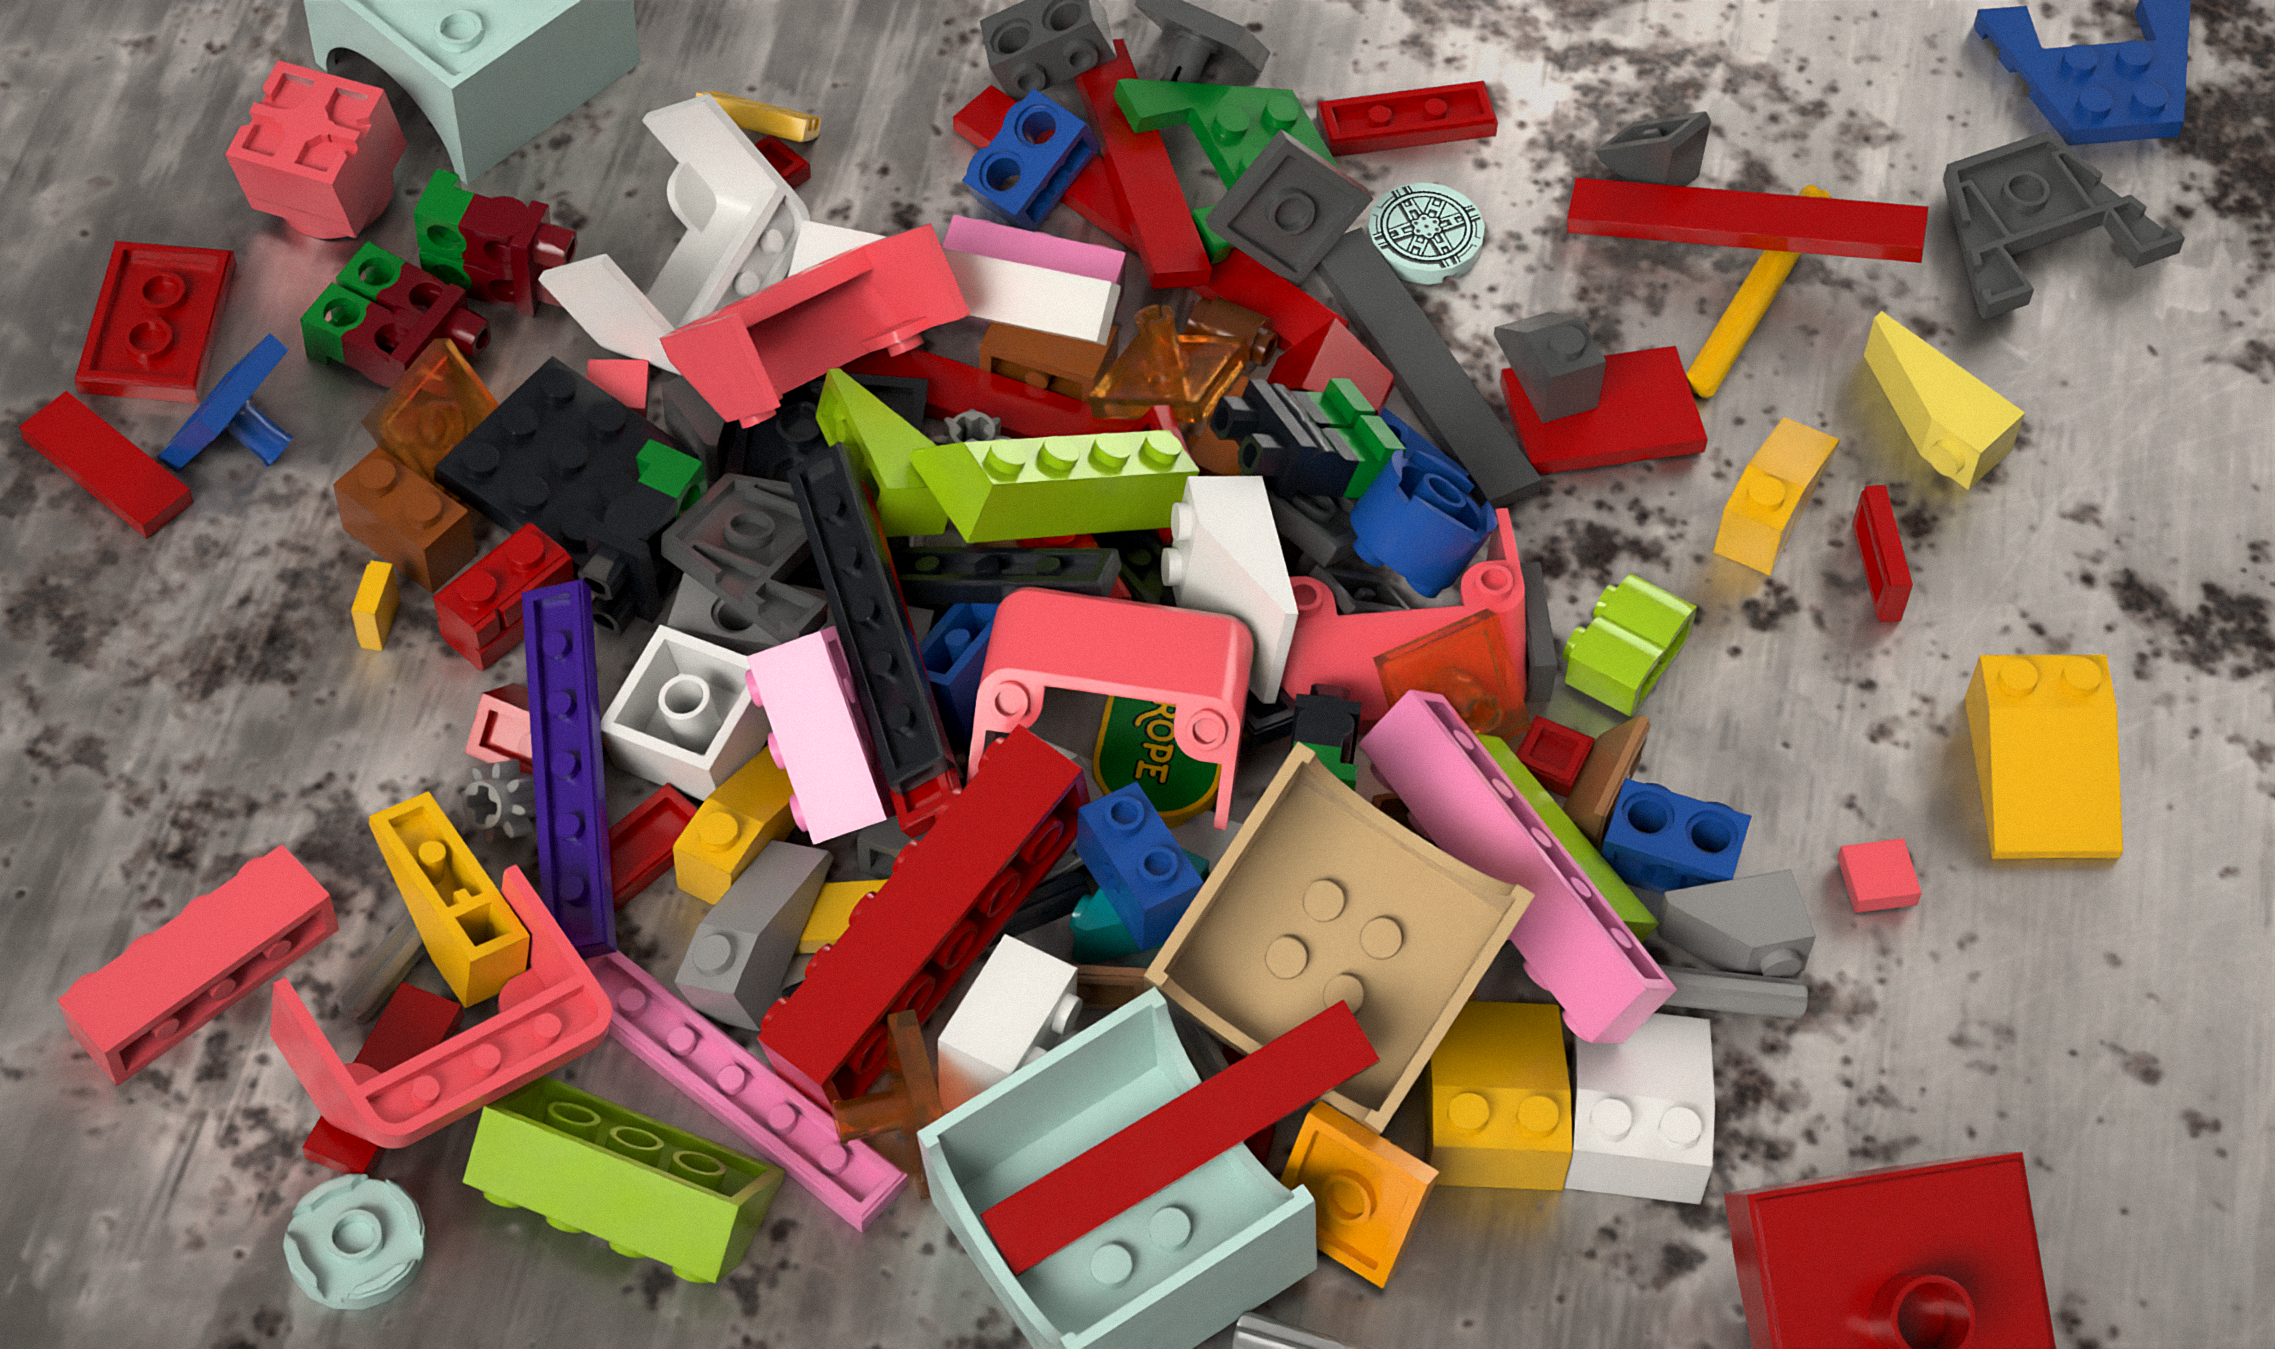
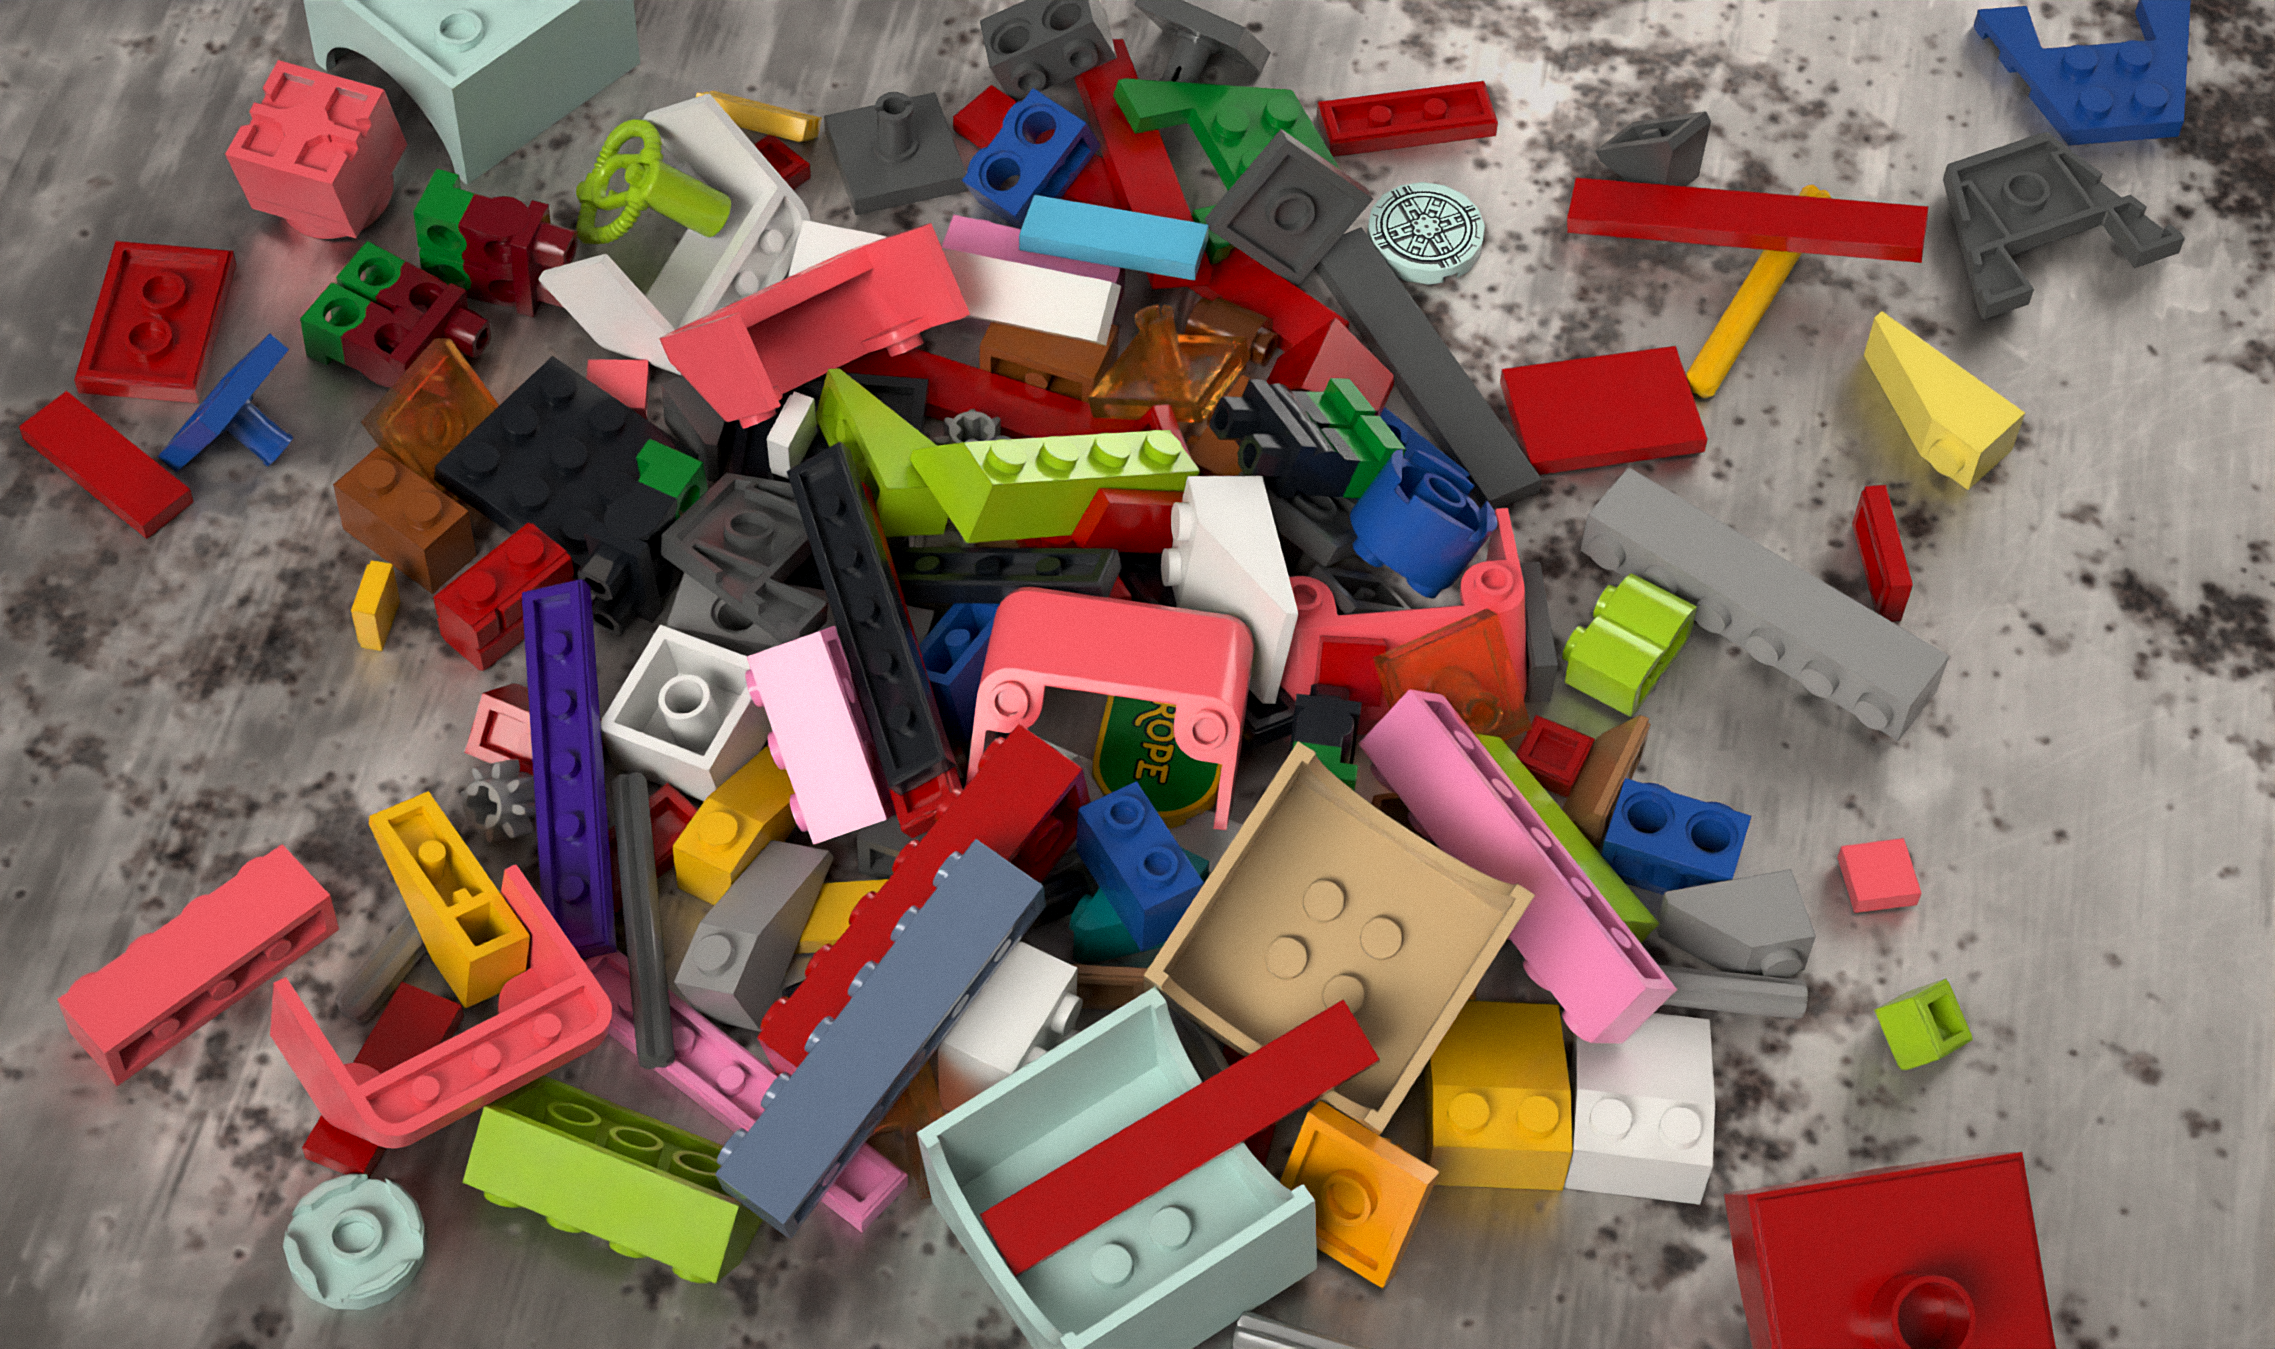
dark grey slope [1494,312,1606,424] -> none
yellow slope [1713,417,1840,576] -> none
yellow slope [1965,654,2123,859] -> none
none -> lime piece [576,119,731,245]
none -> dark grey axle [611,772,675,1070]
none -> sand blue brick [715,839,1046,1240]
none -> white tile [767,391,817,479]
none -> dark grey tile [824,92,967,215]
none -> medium azure tile [1019,195,1209,281]
none -> red tile [1071,488,1184,553]
none -> red tile [1314,636,1387,707]
none -> light grey brick [1580,467,1949,741]
none -> lime slope [1874,978,1973,1070]

